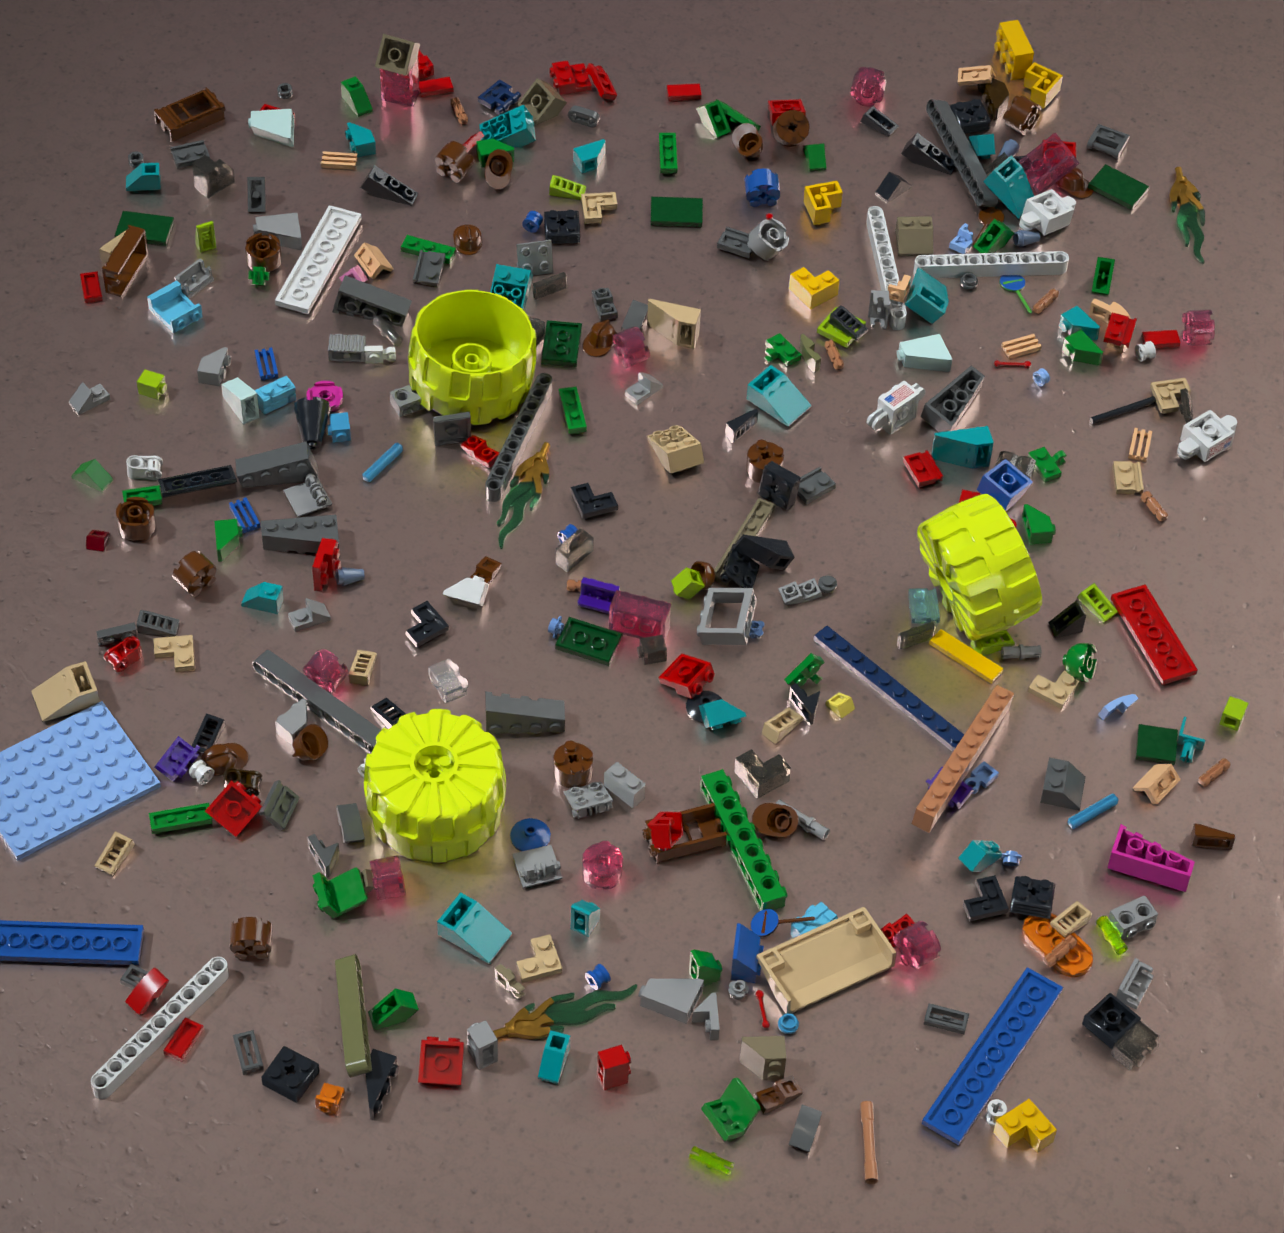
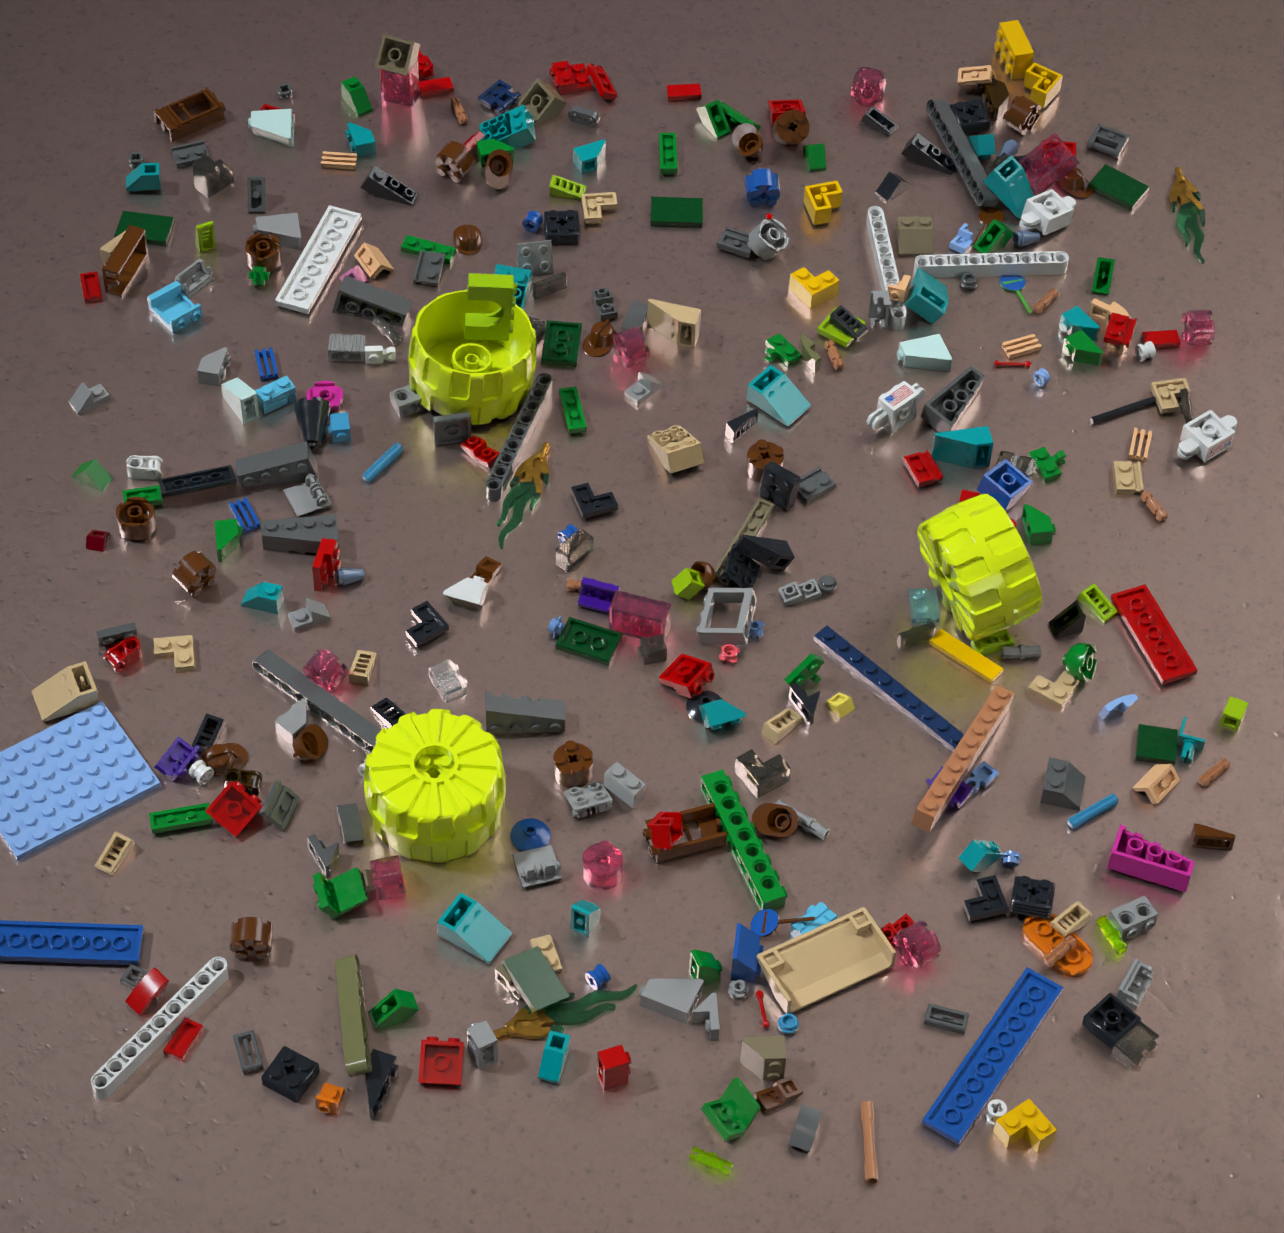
lime brick [137,369,167,400] -> none
dark grey slope [137,610,180,637] -> none
none -> lime arch [464,273,517,341]
none -> tile [502,946,570,1014]
none -> coral plate [719,644,740,663]

